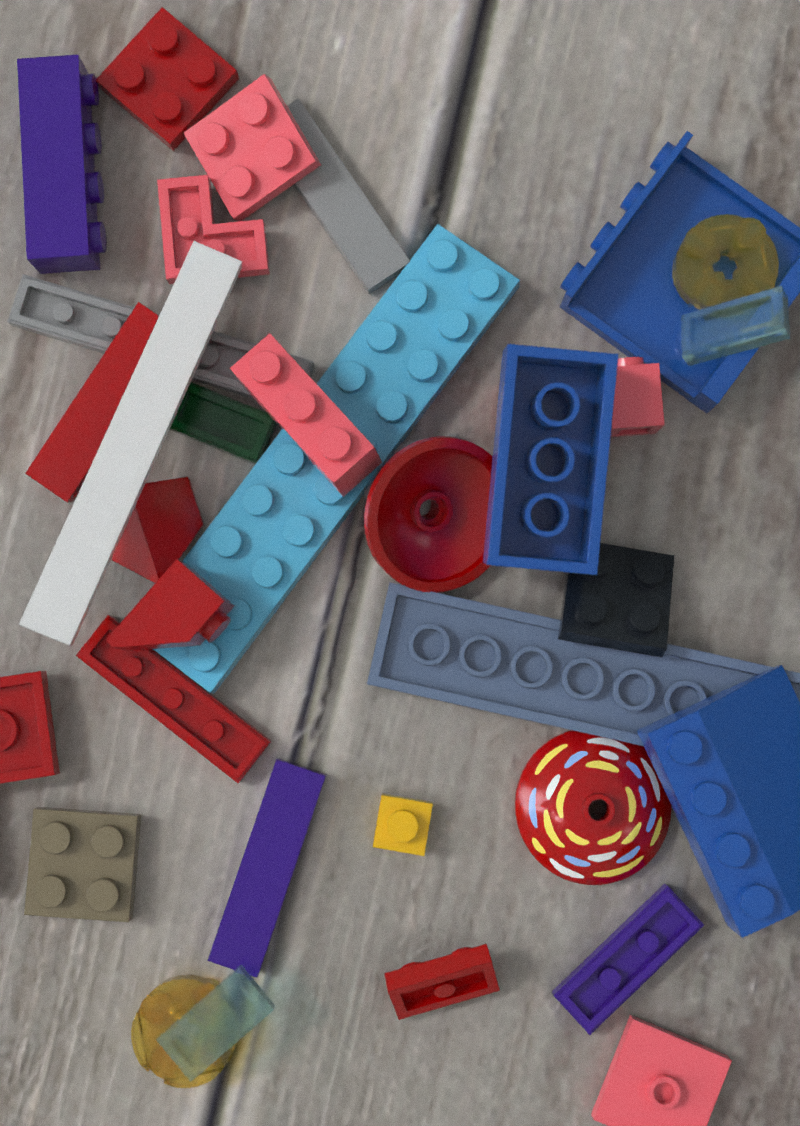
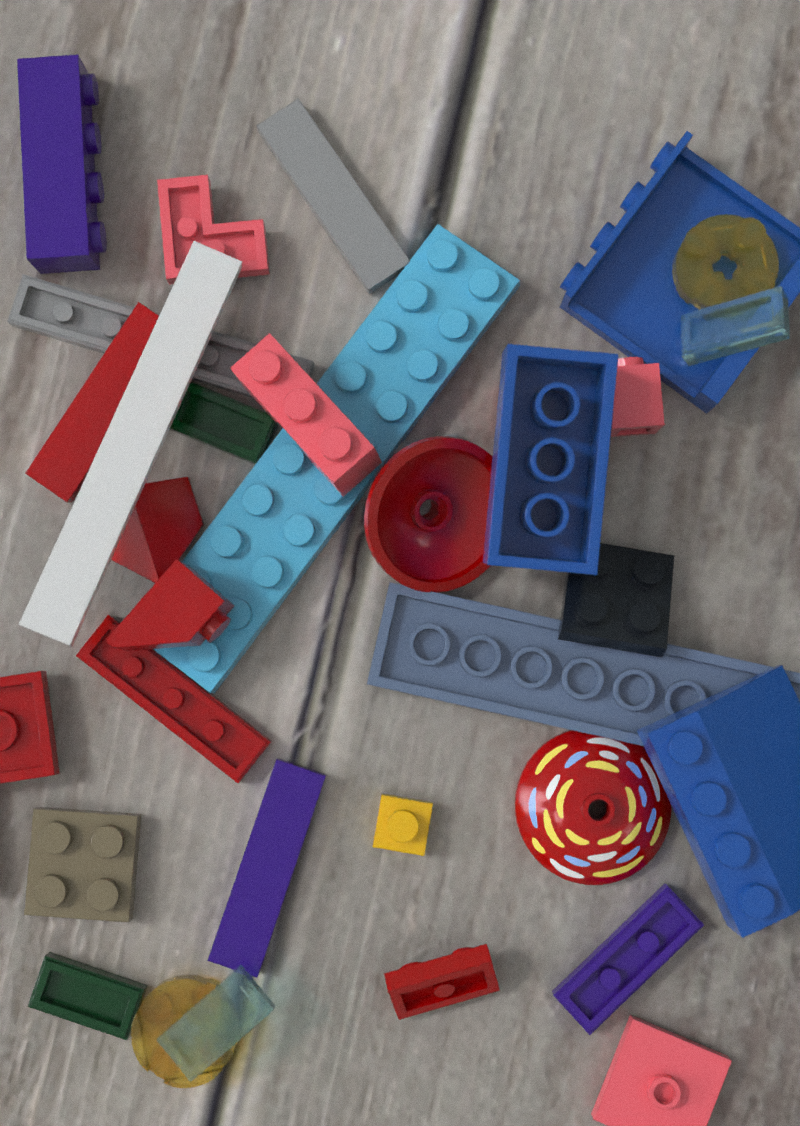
red plate [96,7,239,151] -> none
coral plate [184,74,321,221] -> none
none -> dark green tile [27,952,148,1040]

